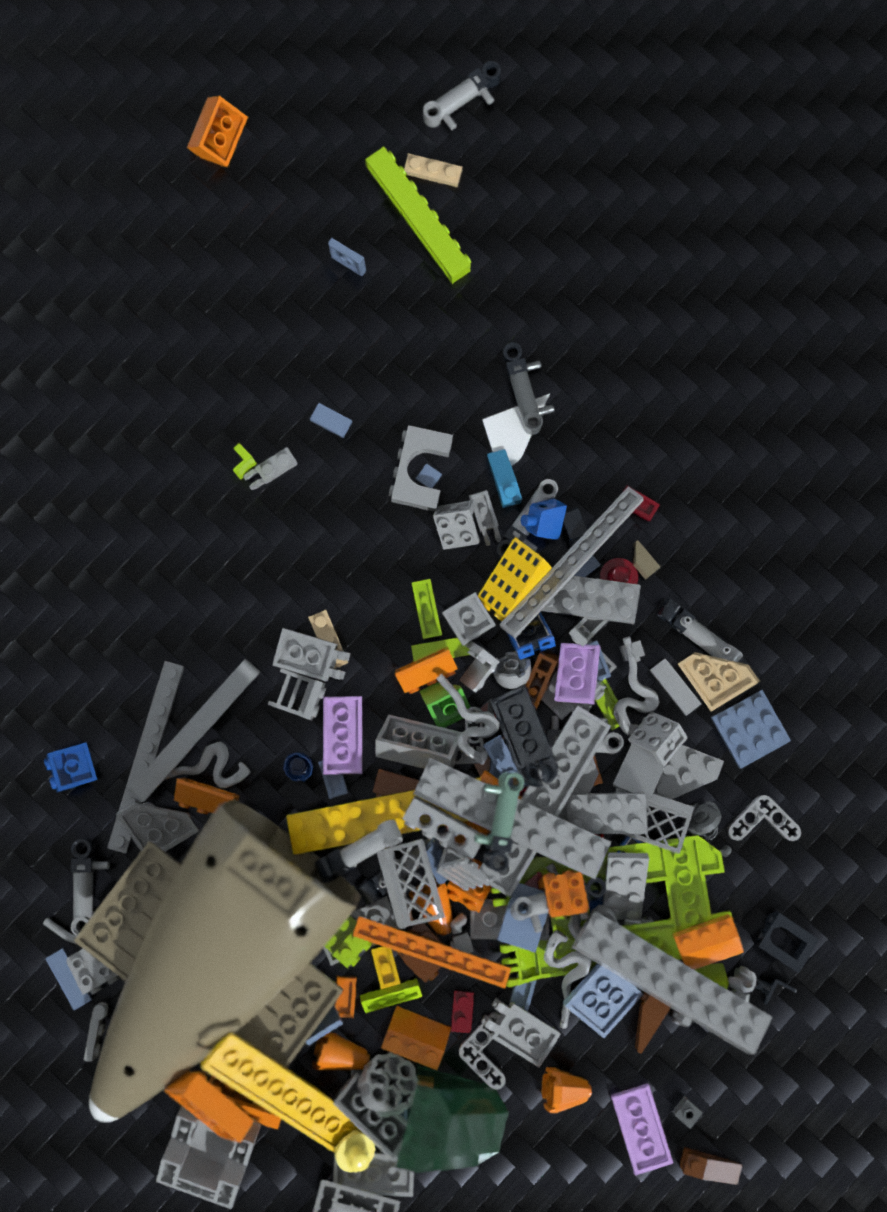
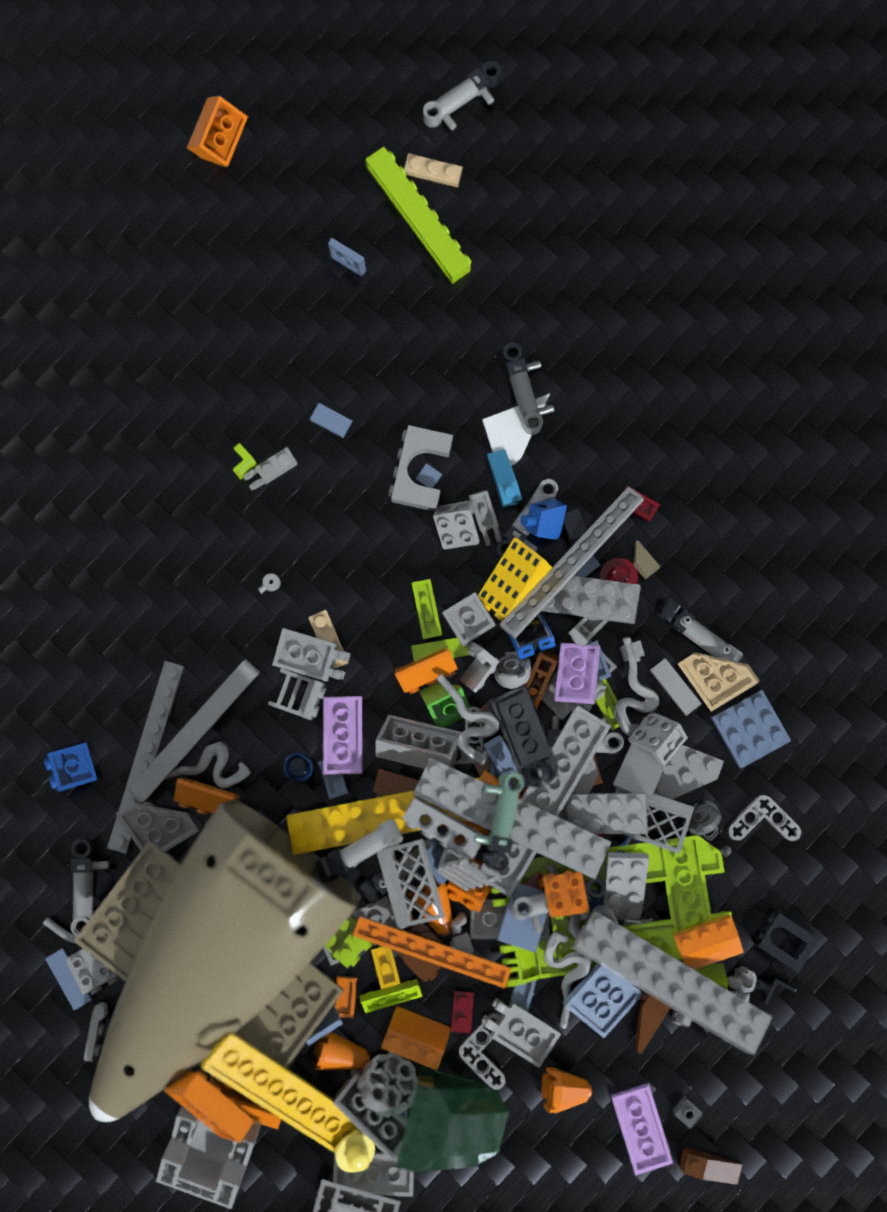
none -> light grey piece [258,573,281,593]

